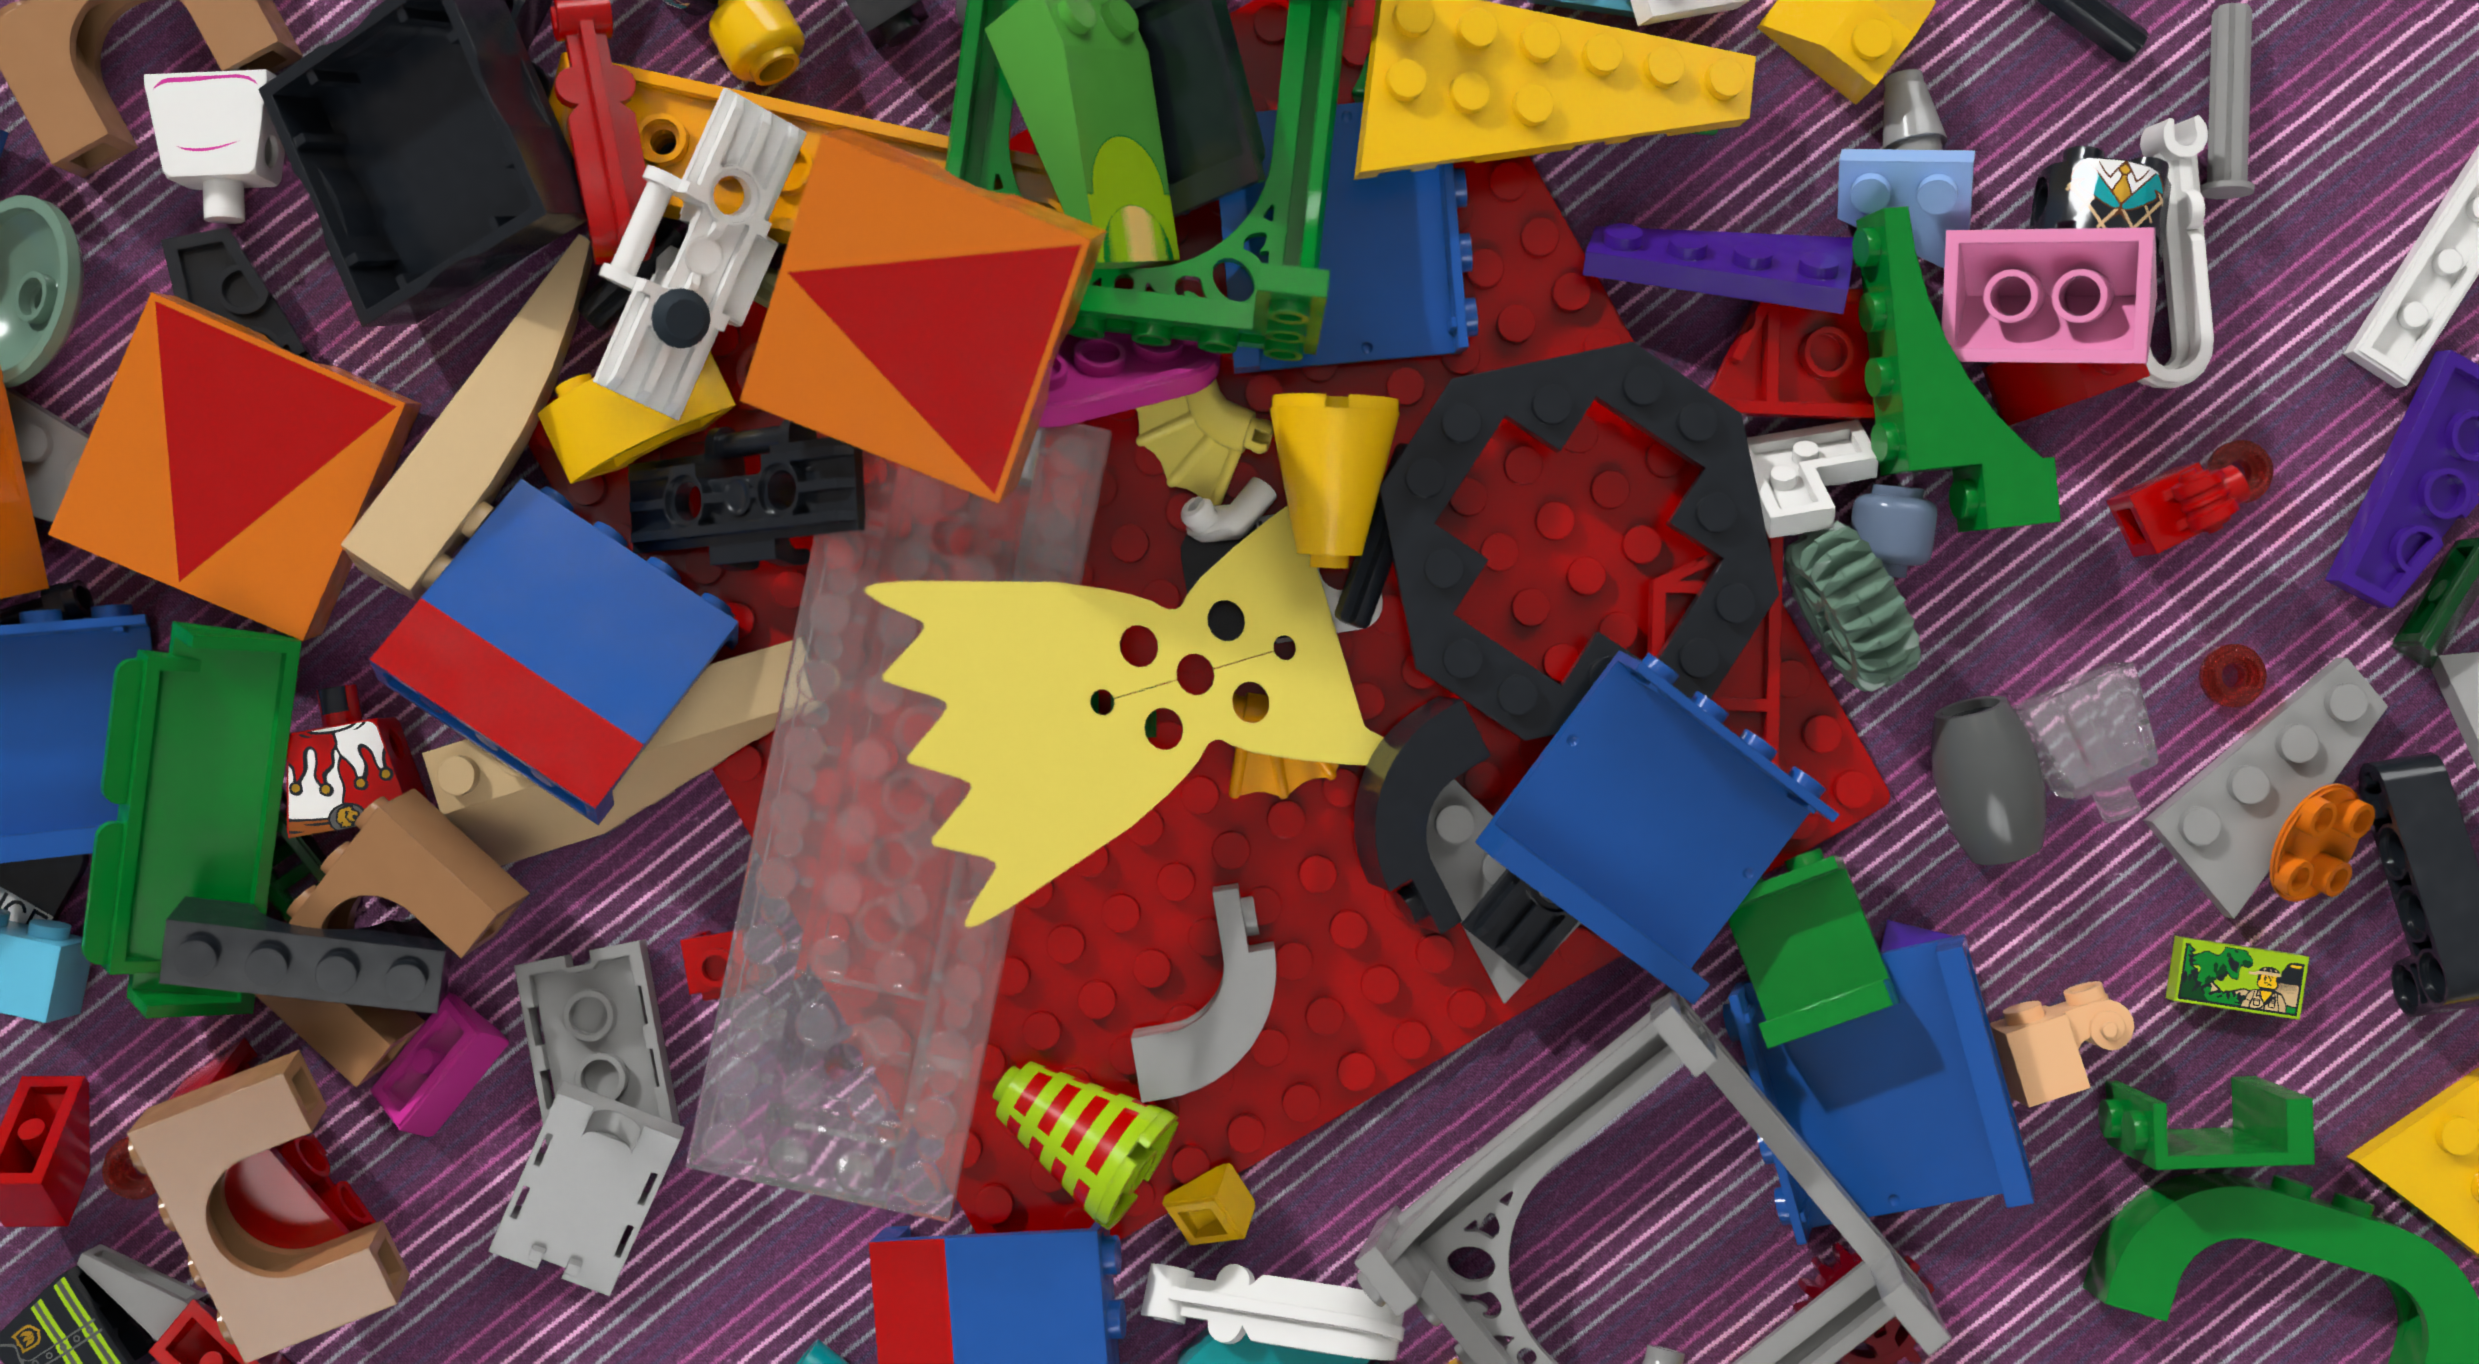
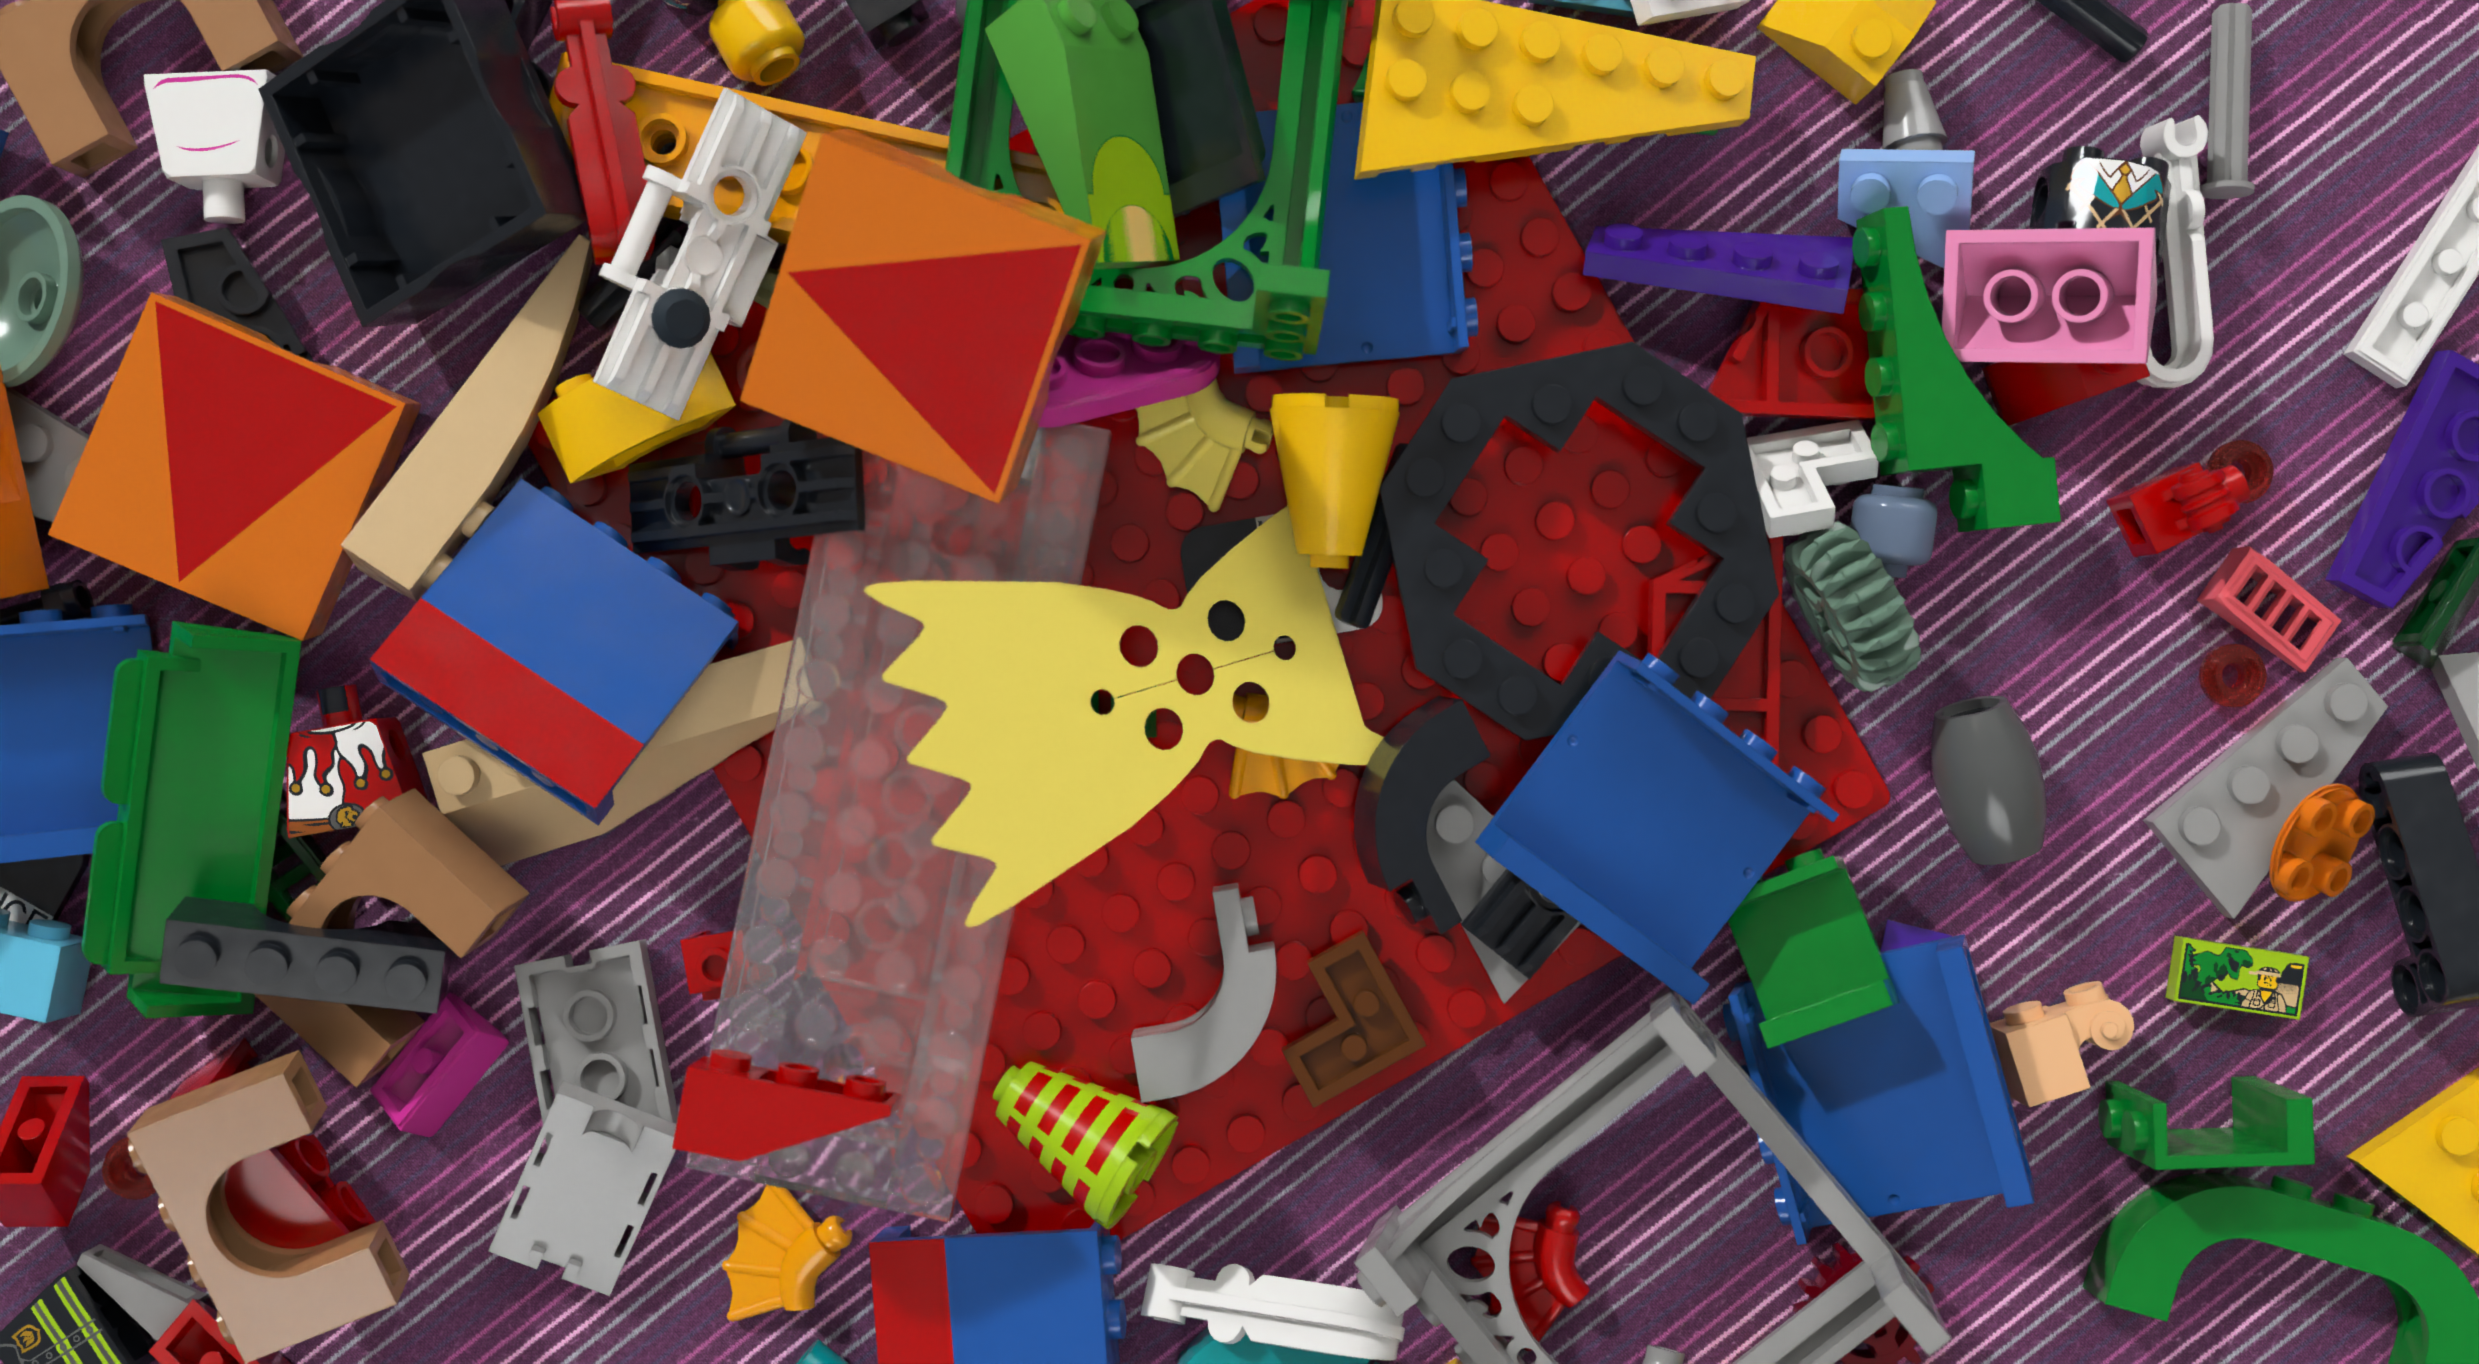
yellow slope [1162,1163,1255,1246] -> none
white arm [1181,477,1277,543] -> none
clear torso [2012,662,2159,823] -> none
none -> red slope [672,1049,903,1162]
none -> light orange arm [722,1175,852,1322]
none -> reddish brown plate [1282,930,1426,1108]
none -> red arm [1470,1201,1590,1352]
none -> coral slope [2197,546,2342,672]

